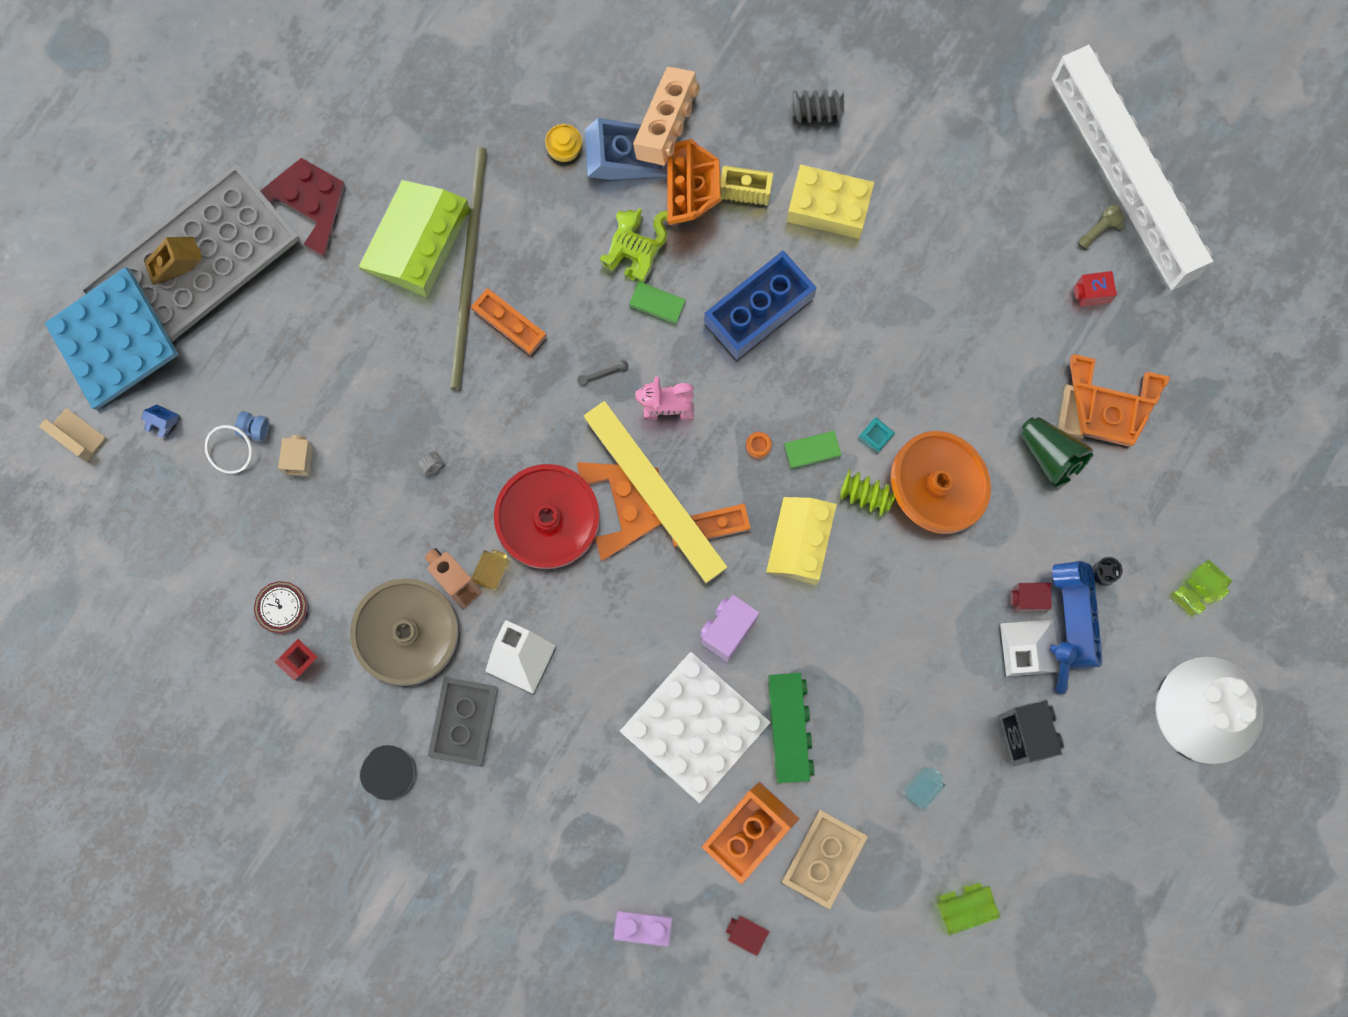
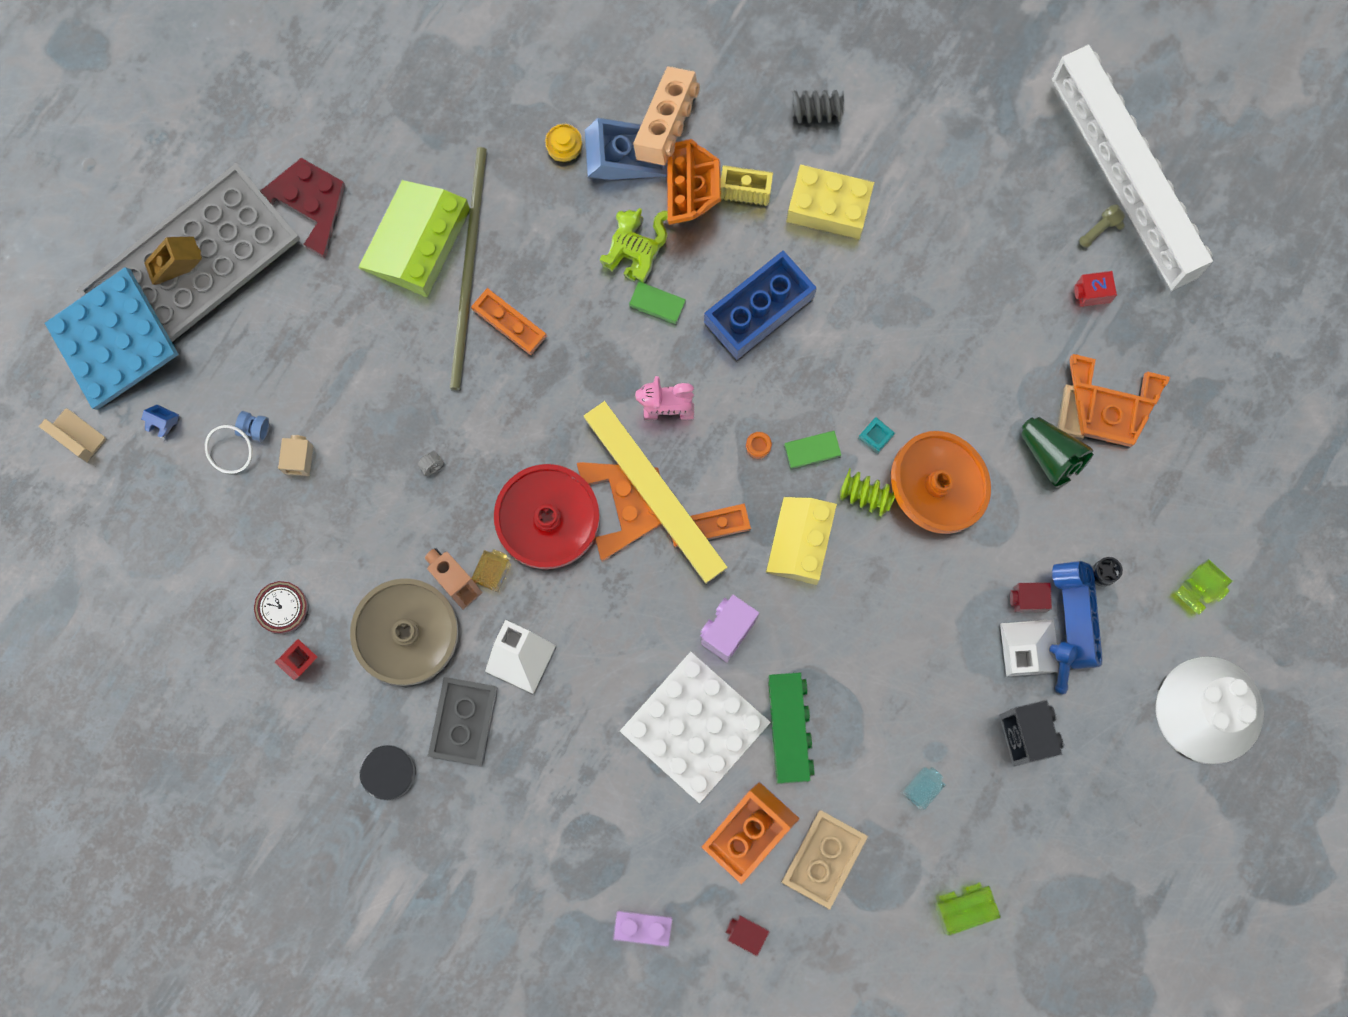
dark grey hinge [577,360,628,386] -> none

